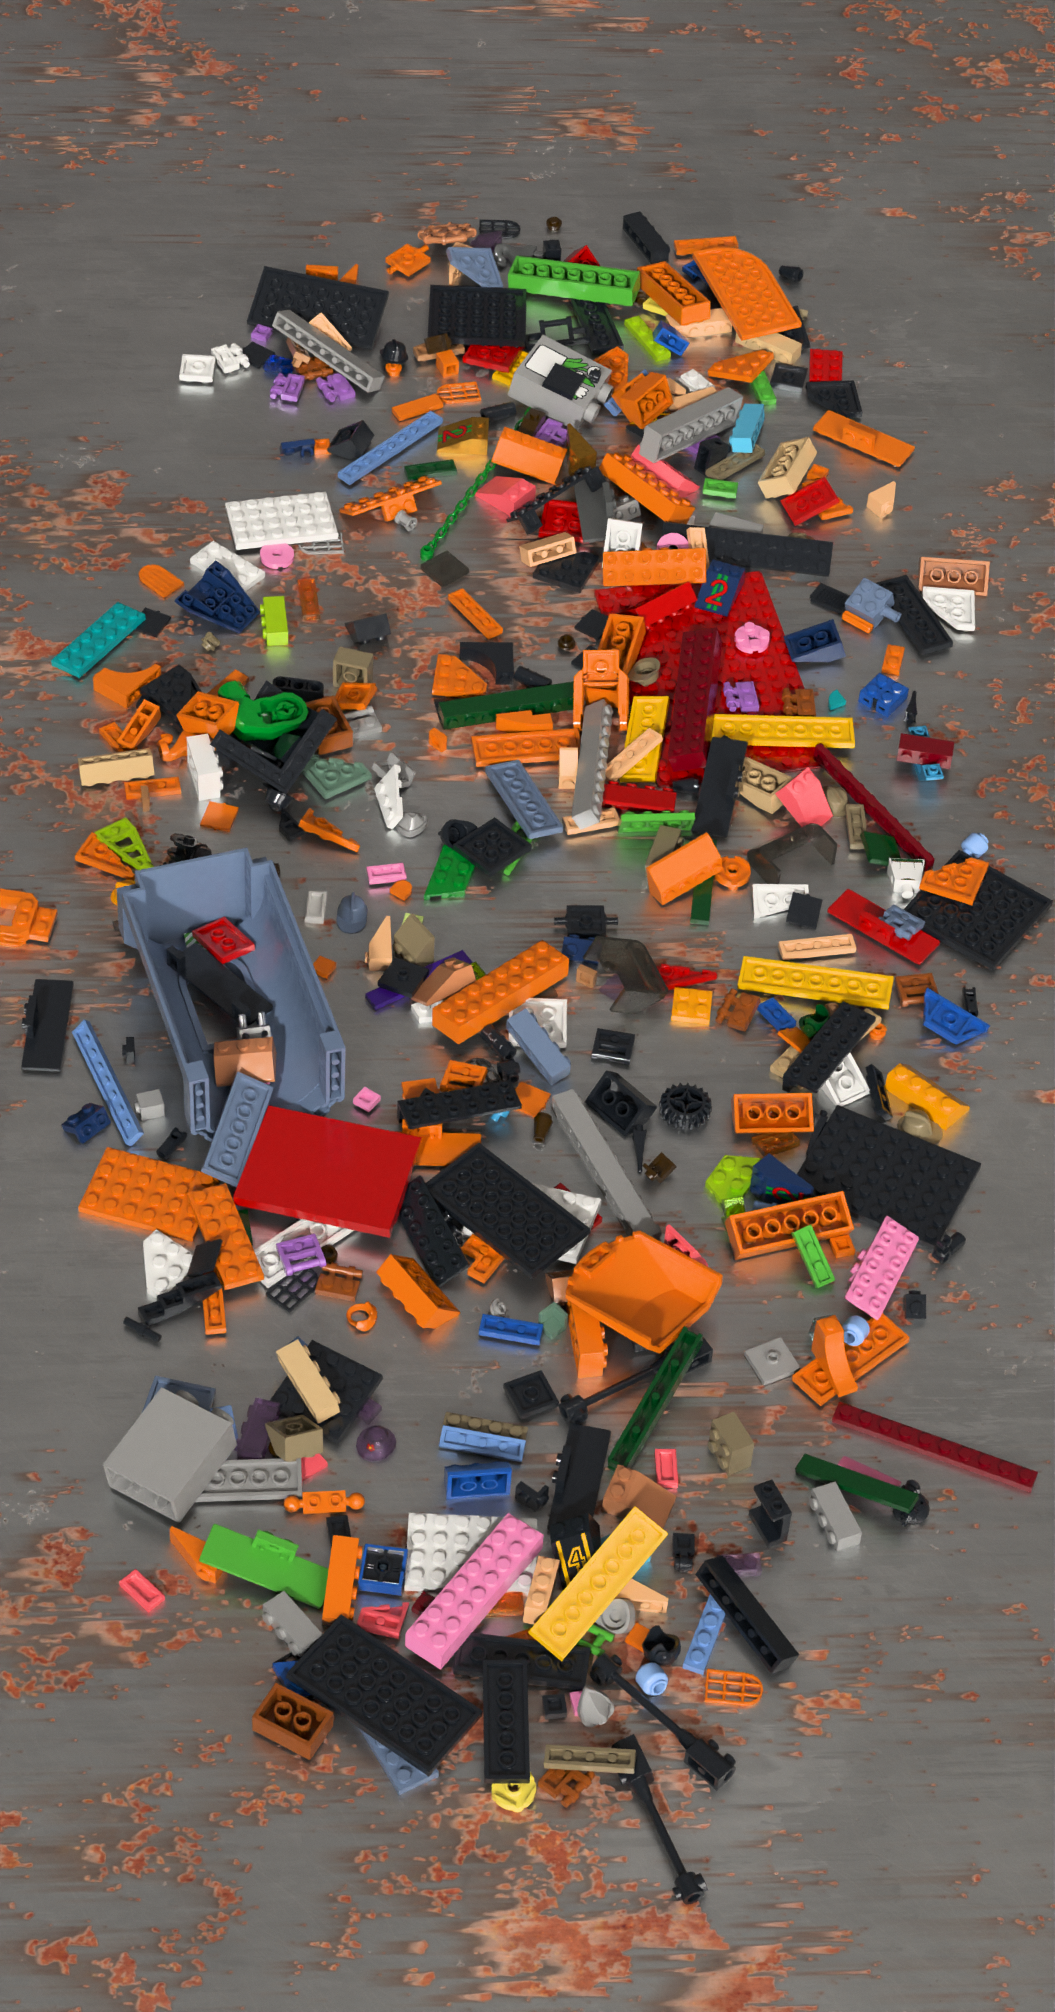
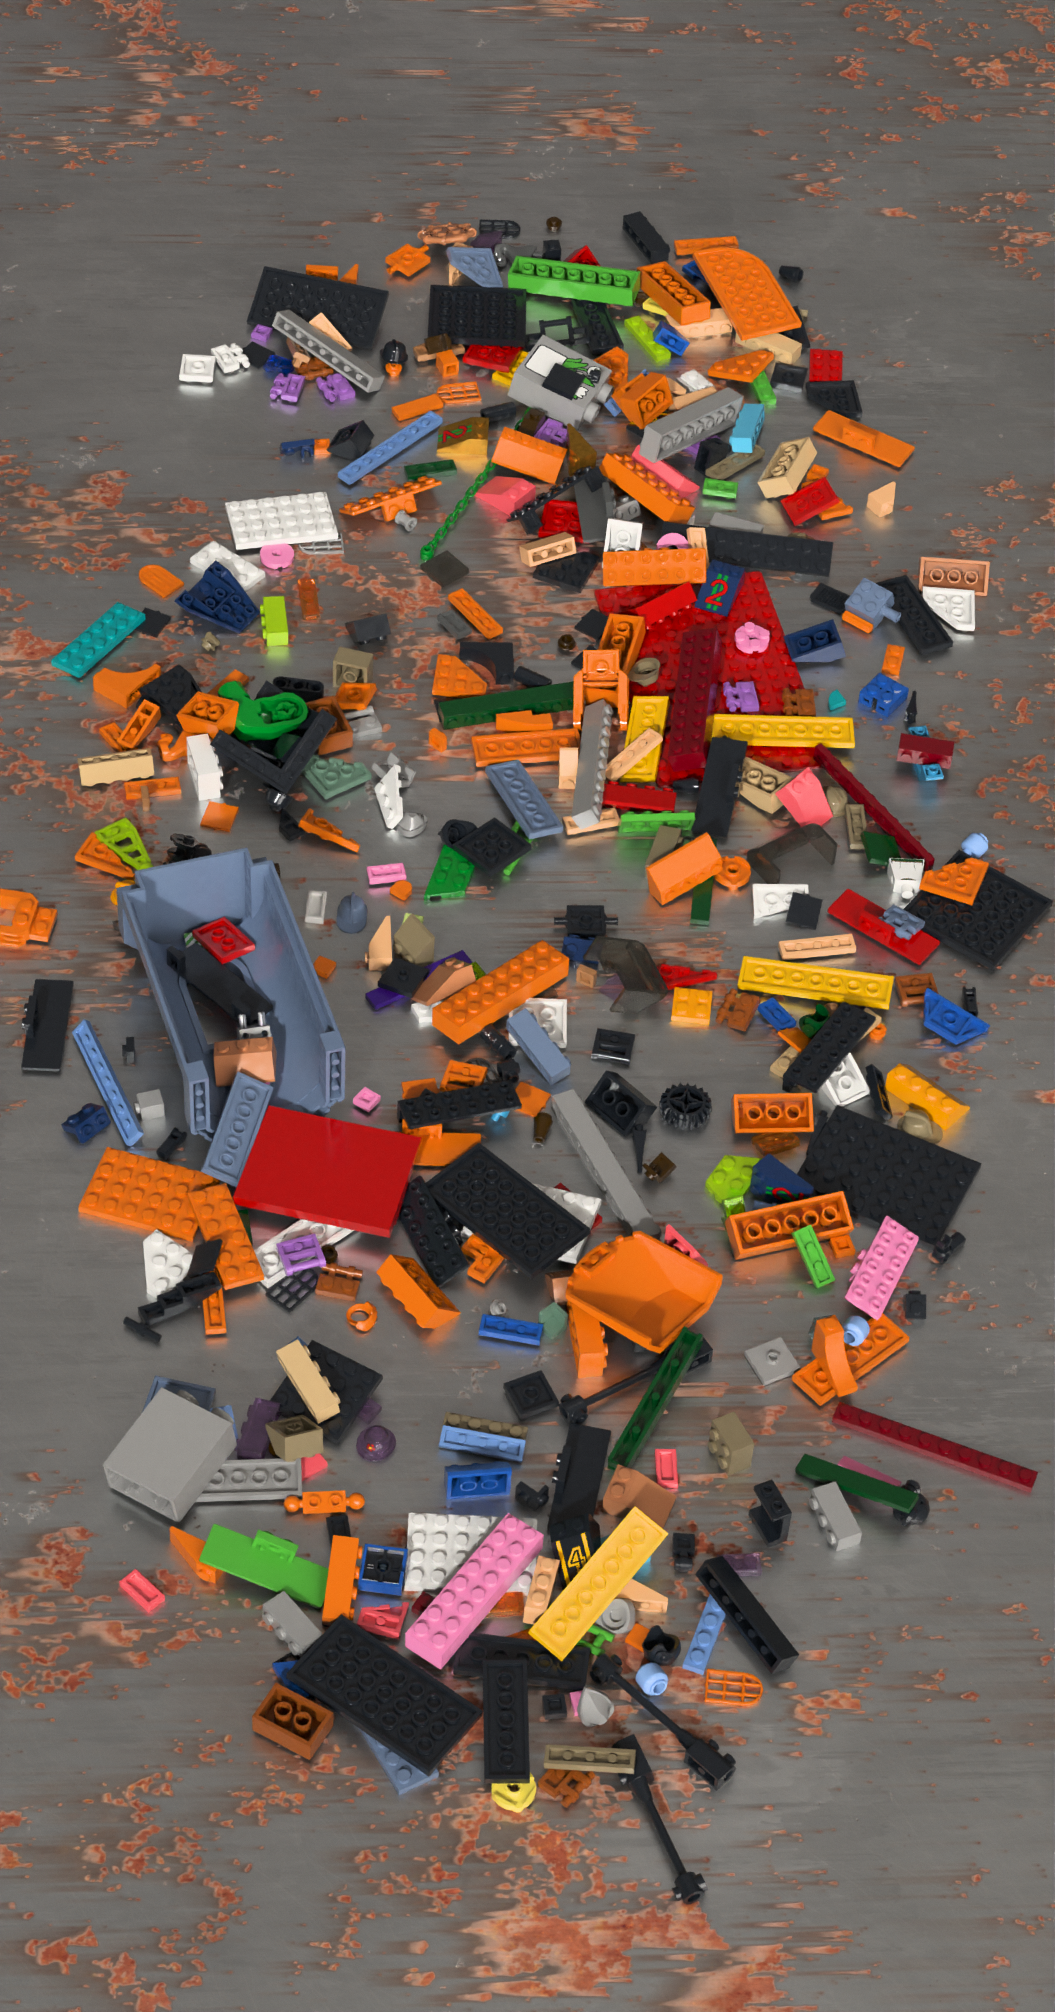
none -> dark grey plate [437,609,472,640]

